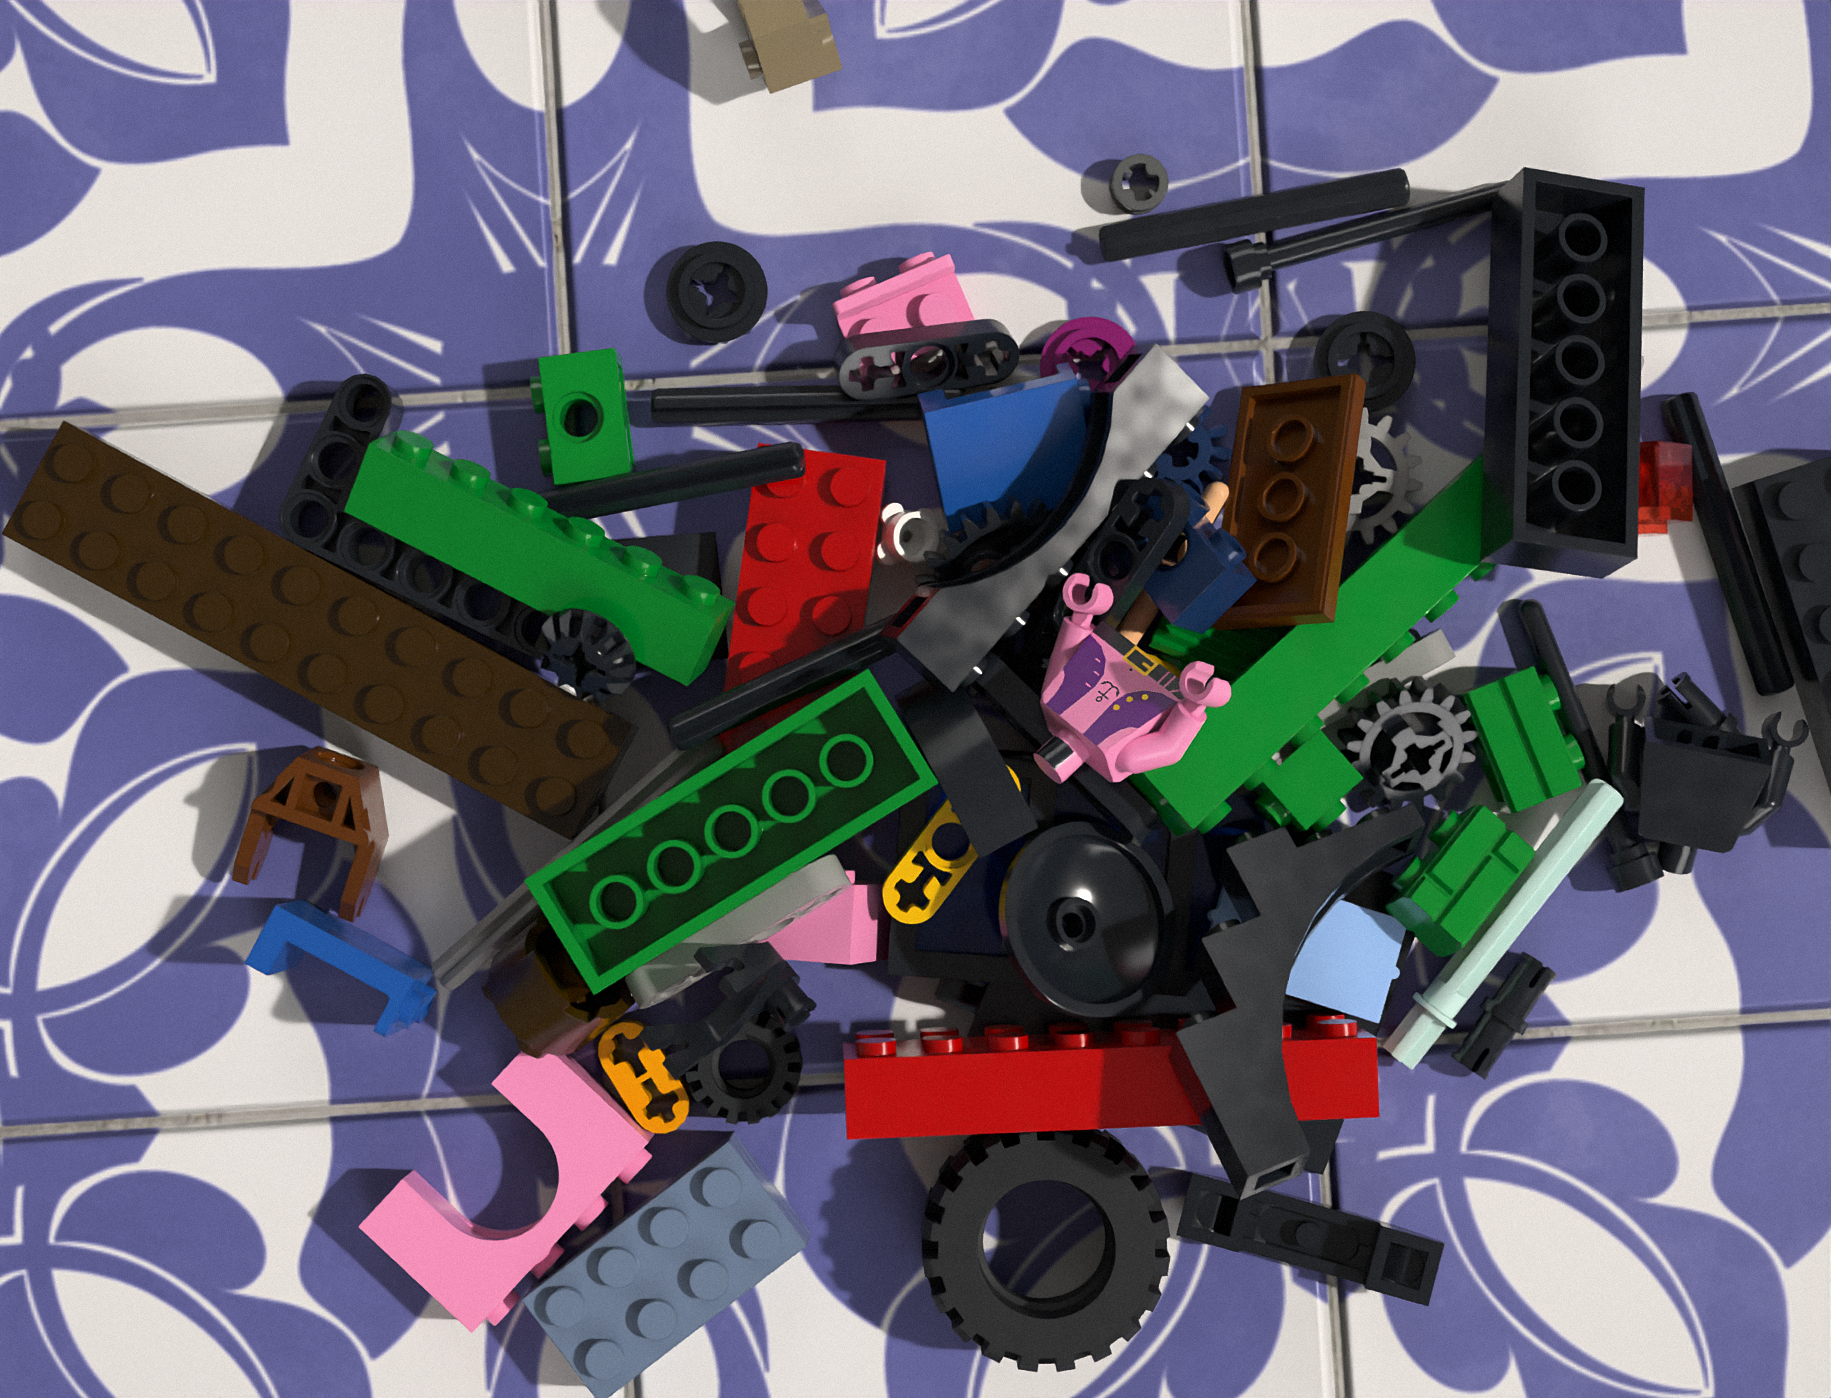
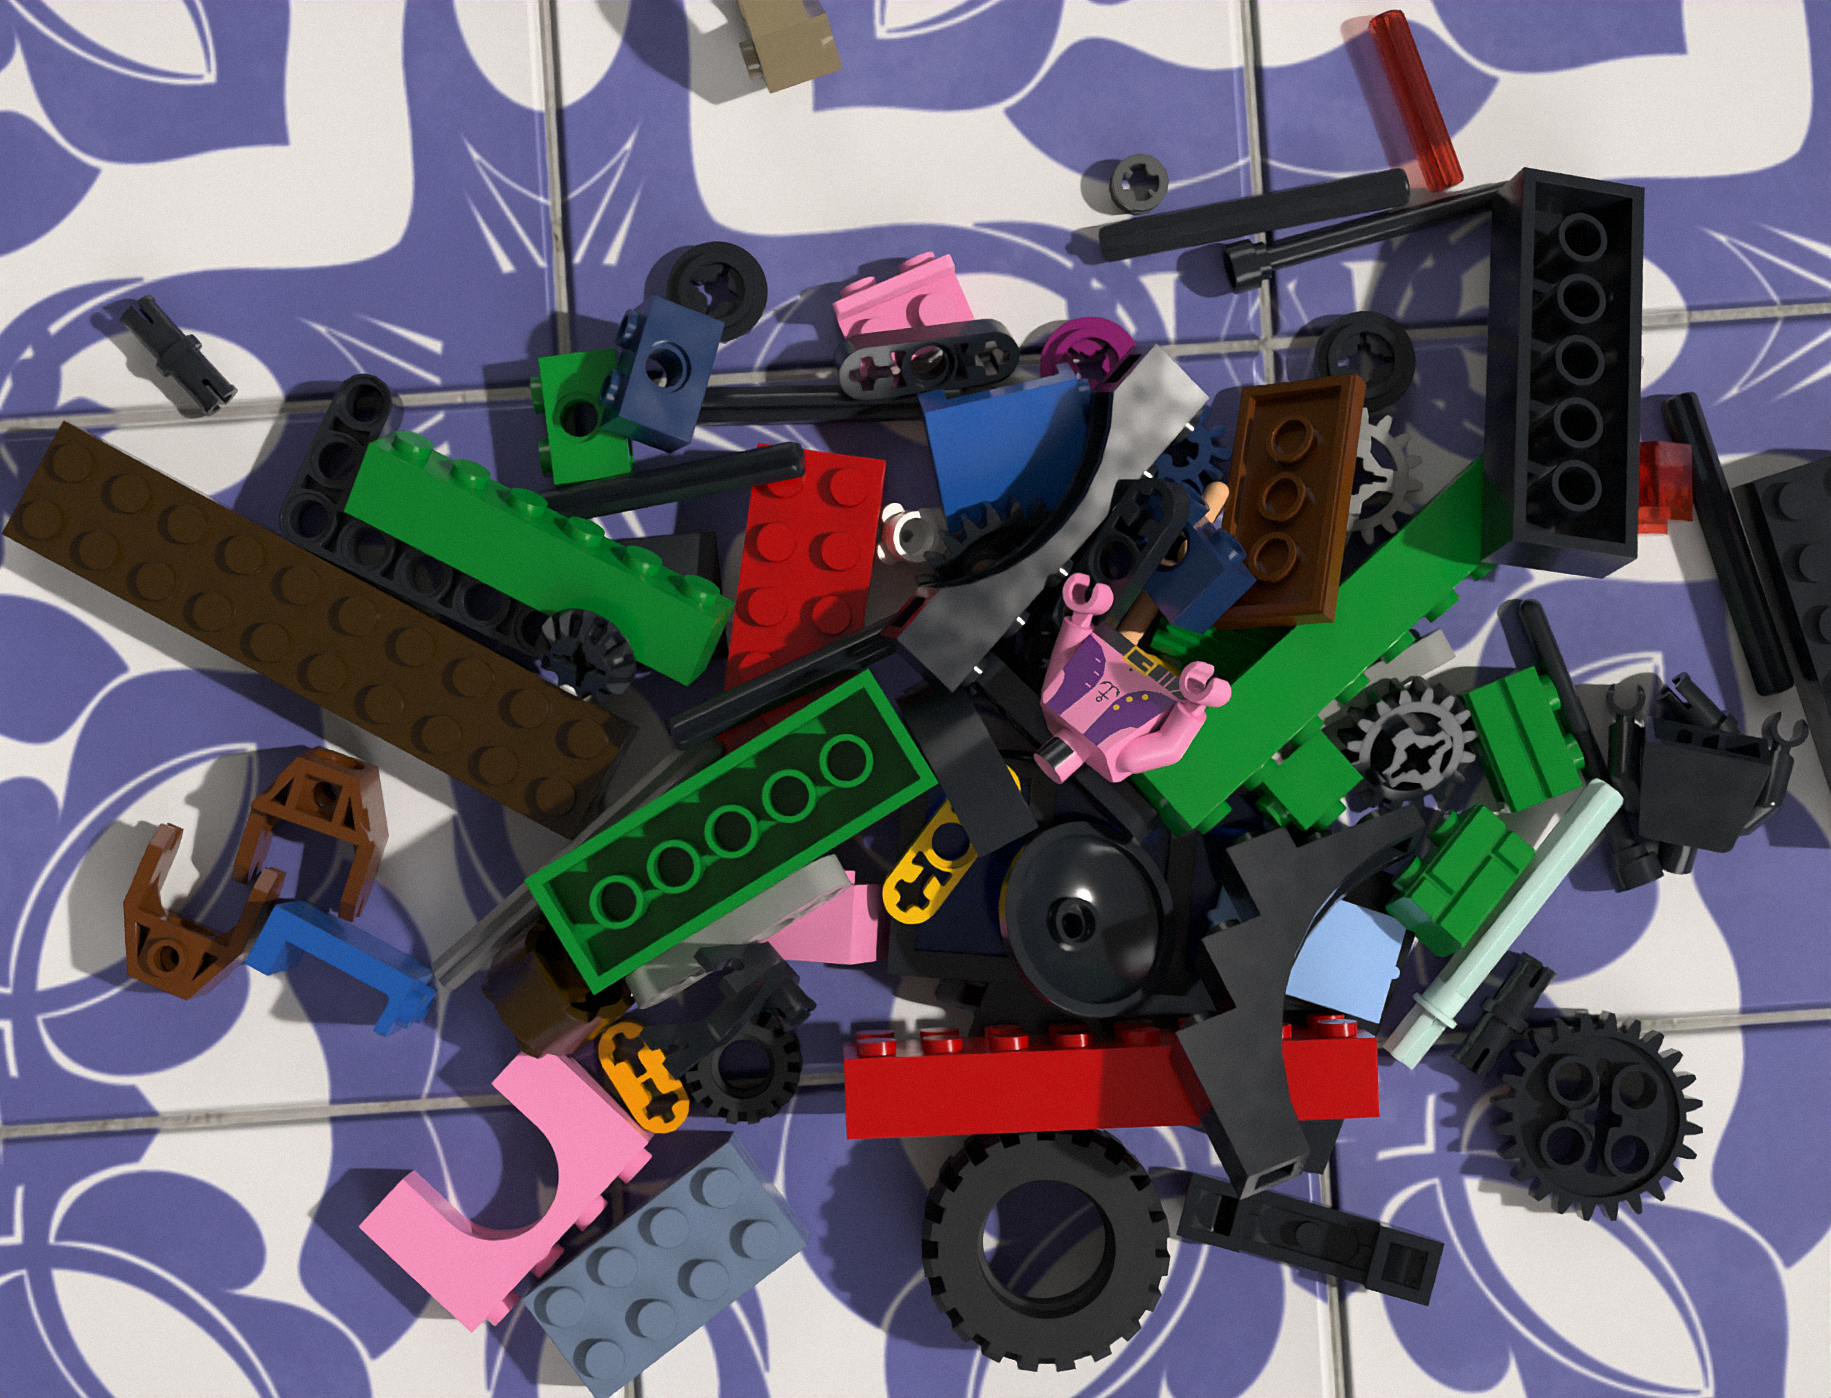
none -> black pin [119,294,238,417]
none -> reddish brown piece [123,823,287,1001]
none -> dark blue brick [598,295,725,454]
none -> clear red axle [1368,9,1464,193]
none -> black gear [1489,1010,1703,1221]

